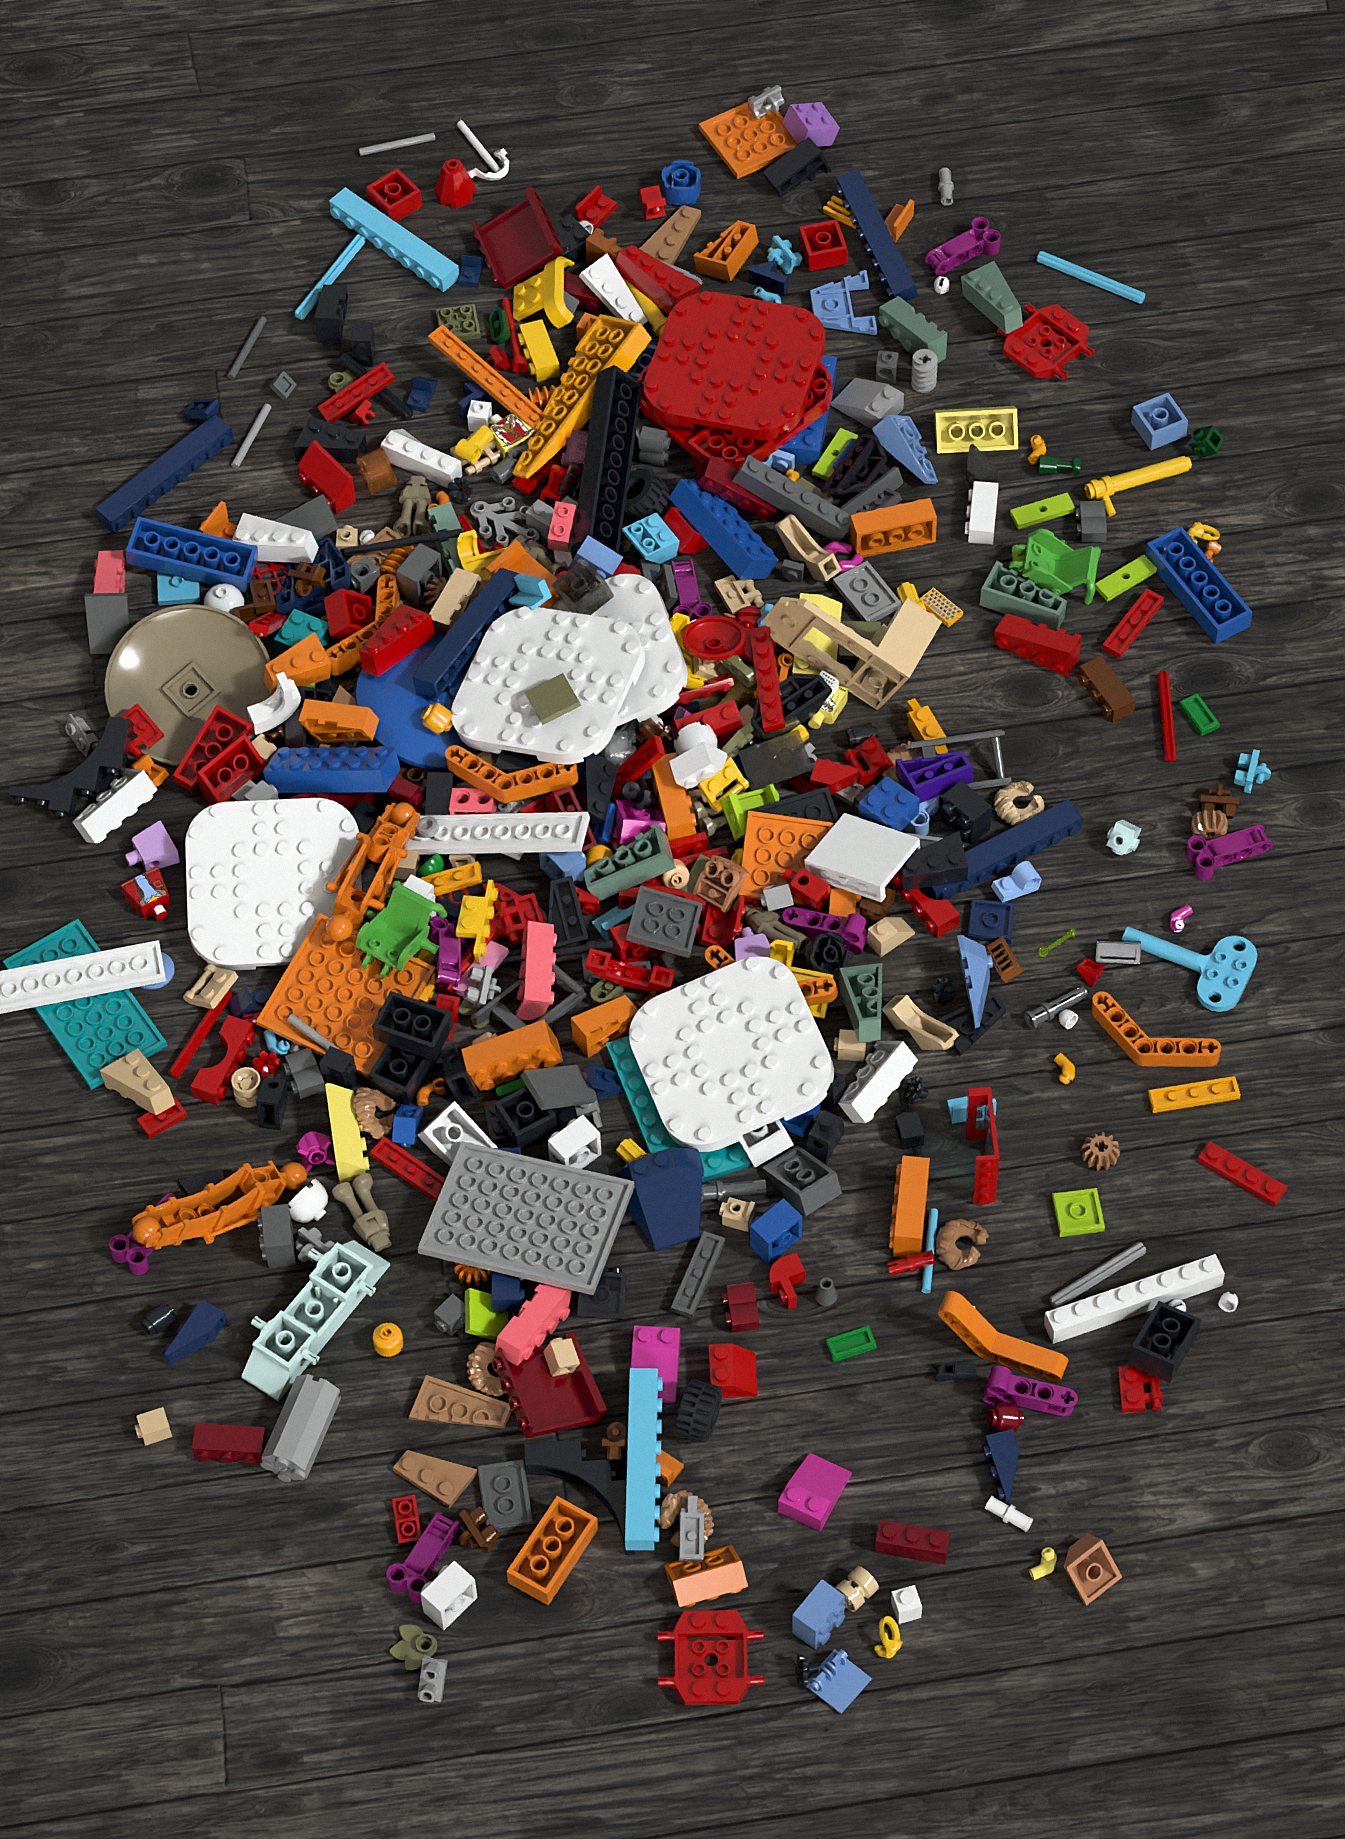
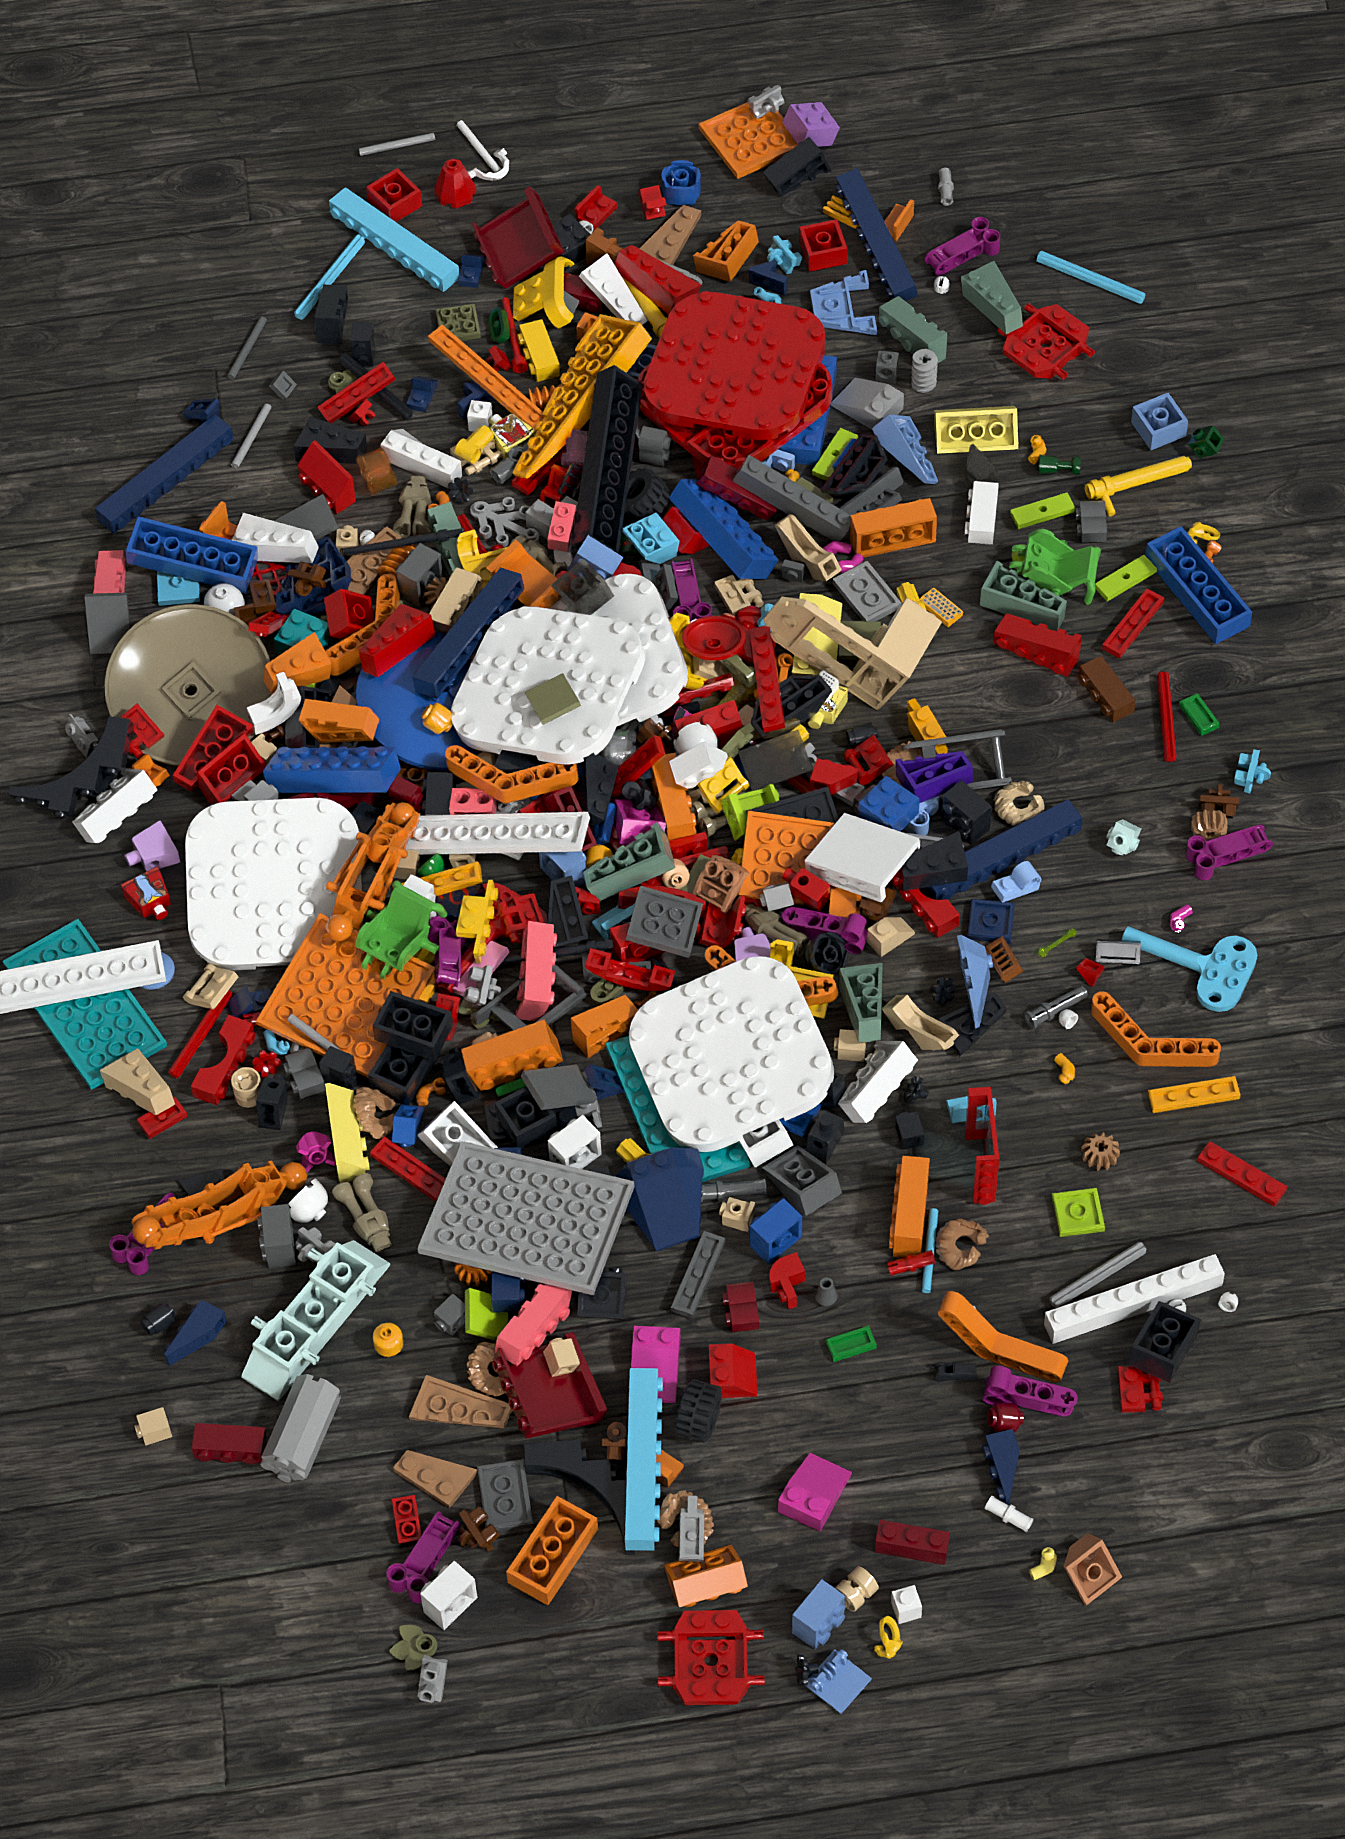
dark grey brick [350,556,380,594] -> none
light grey tile [416,816,439,838] -> none
medium azure panel [509,573,552,610] -> none

